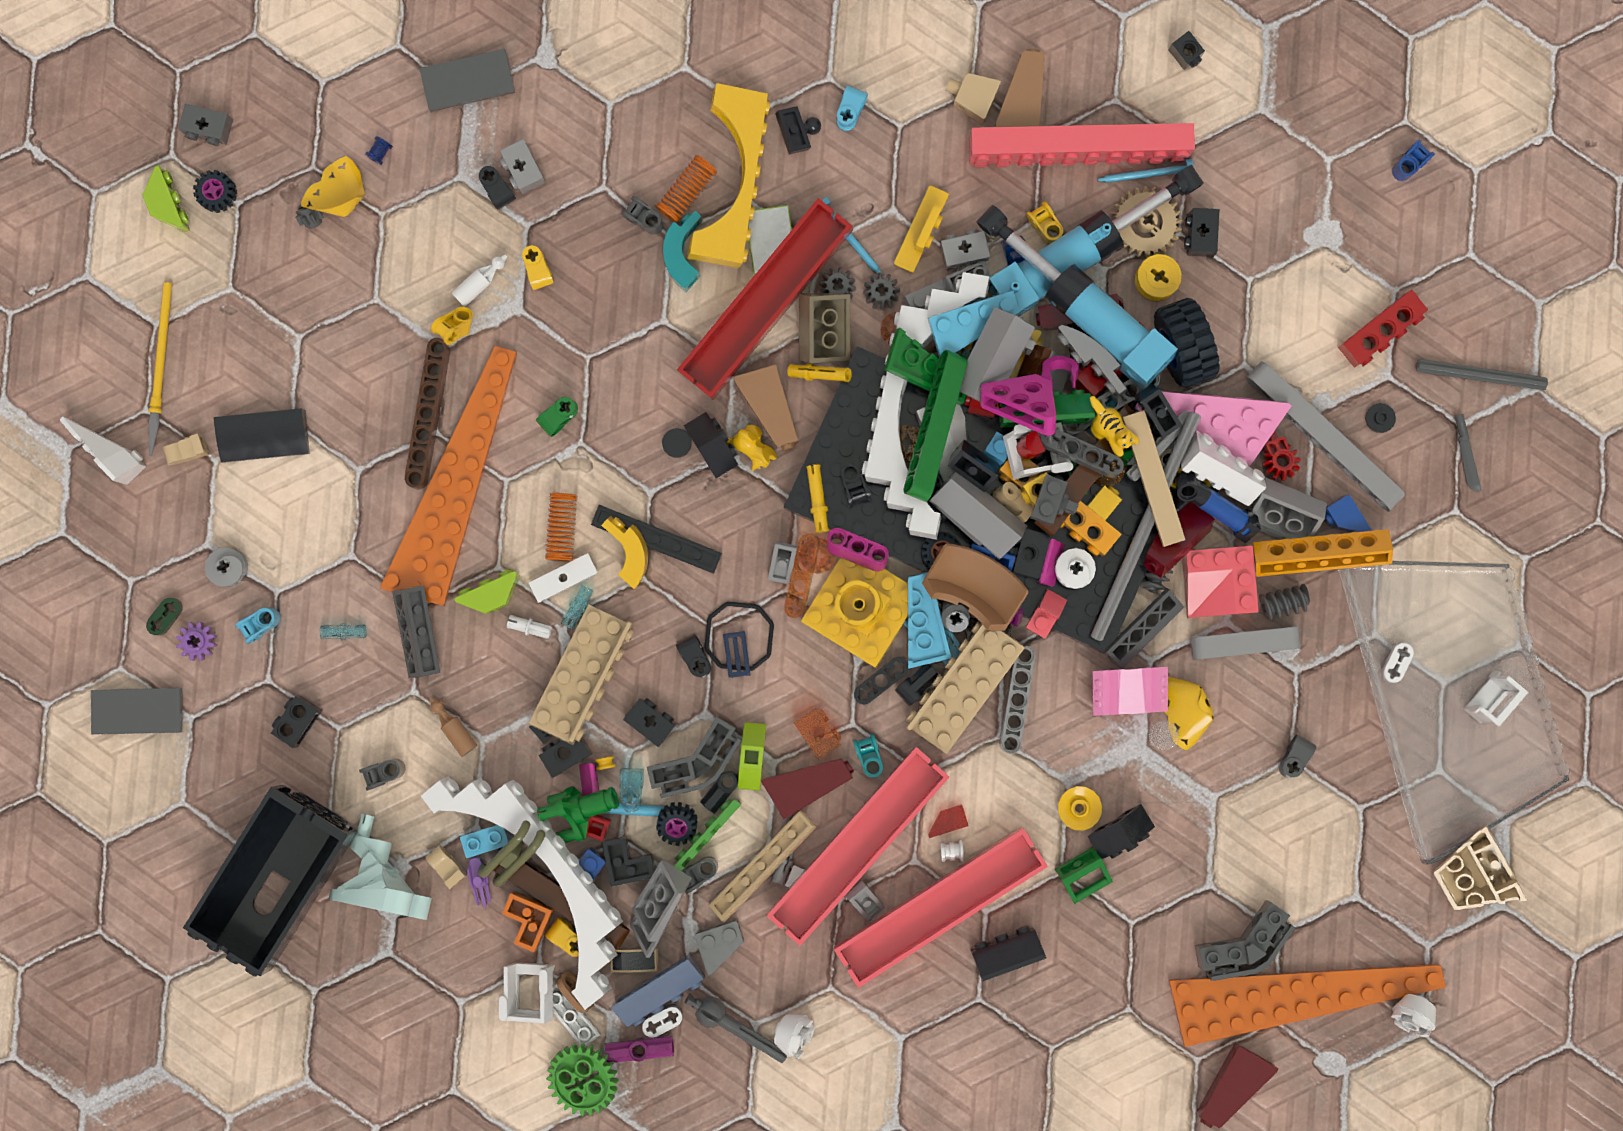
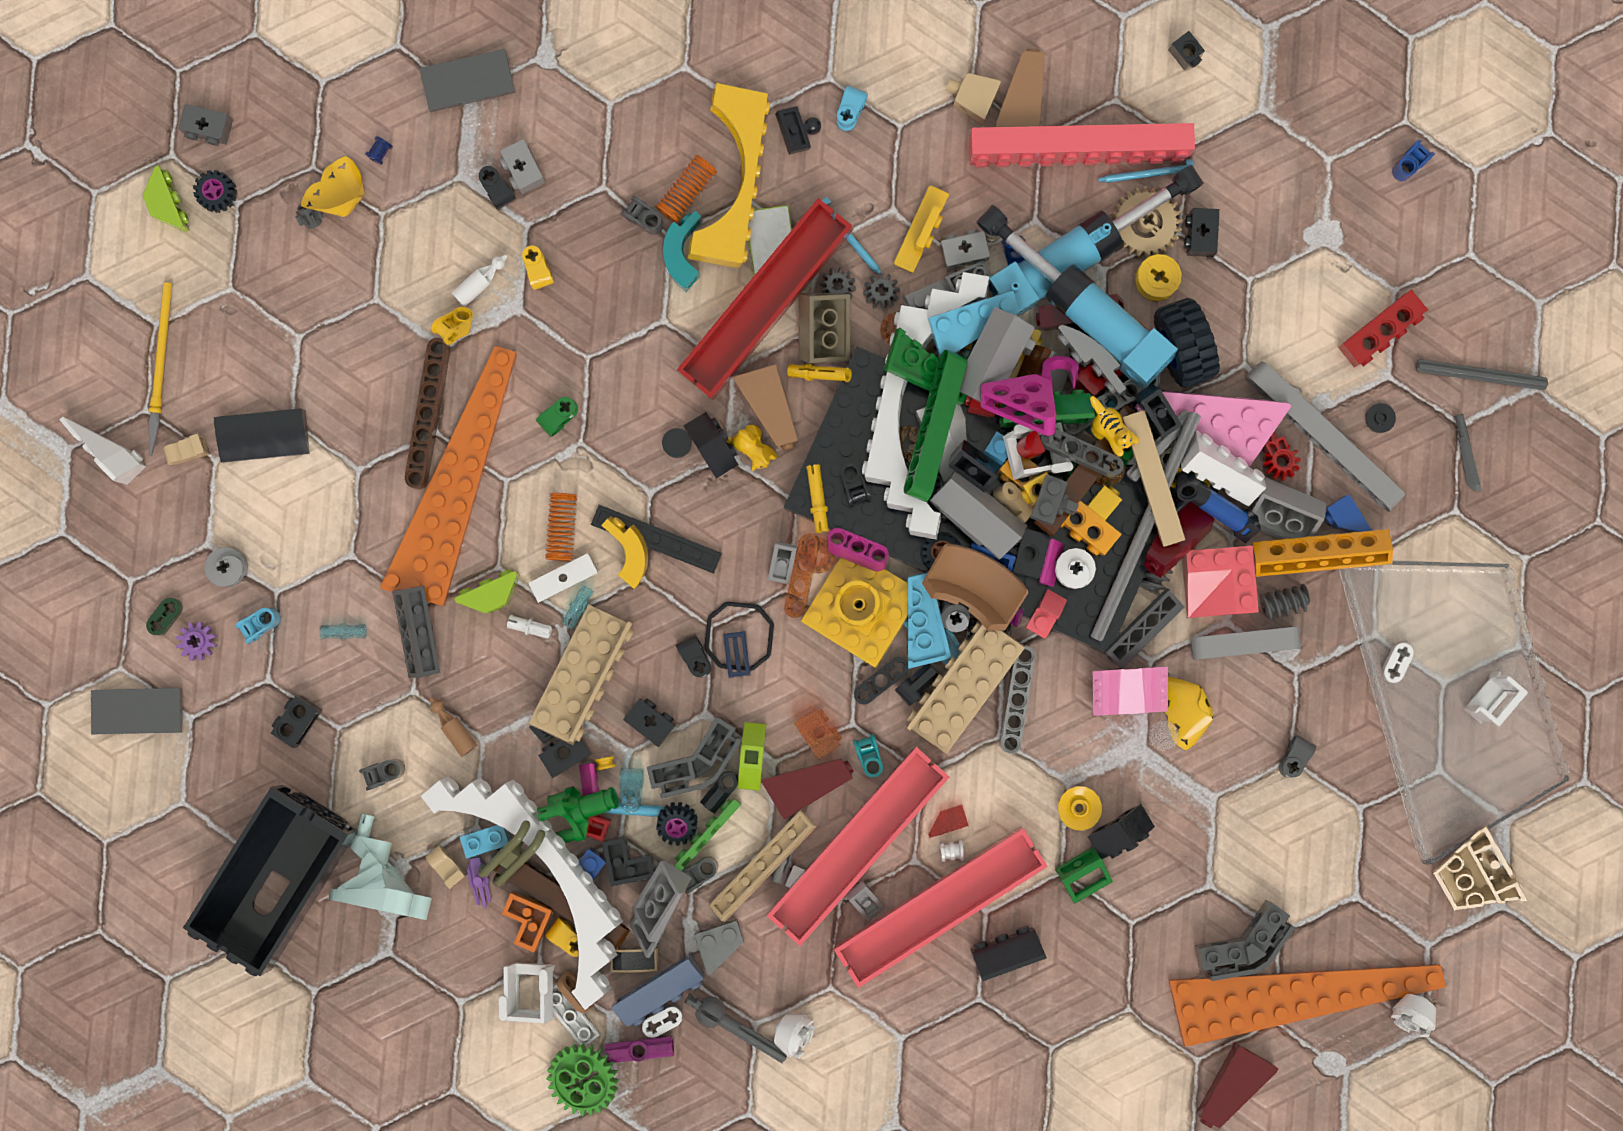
yellow piece [1026,201,1063,245] -> none

